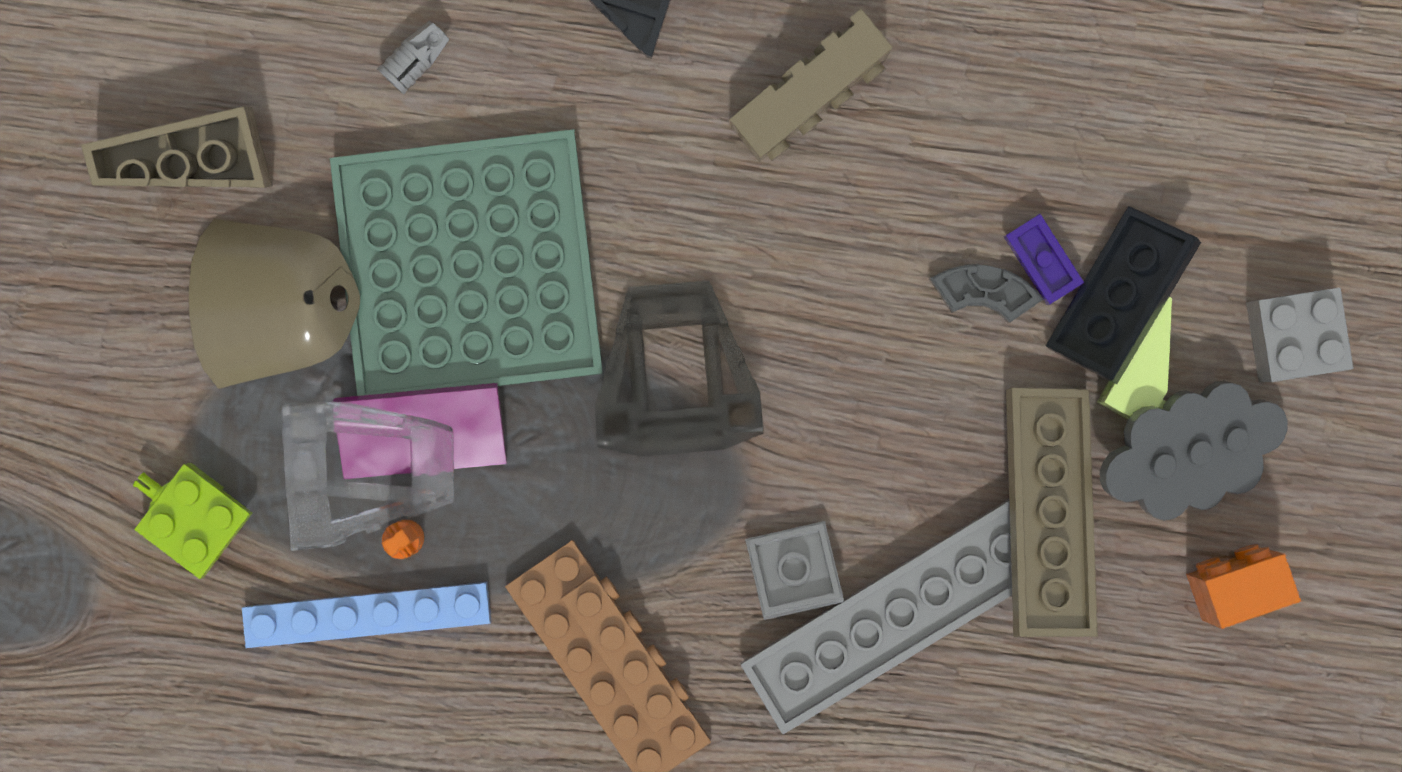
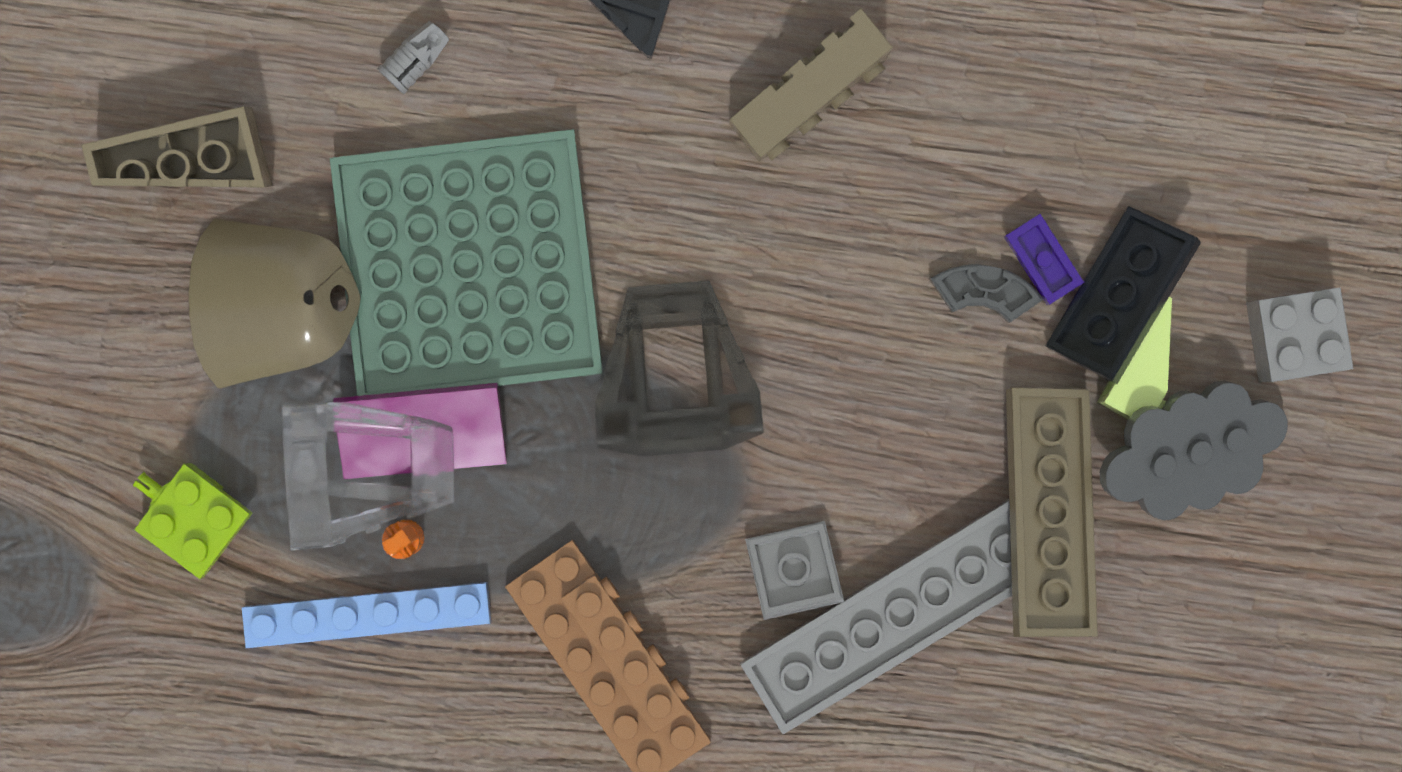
orange brick [1186,544,1301,629] -> none

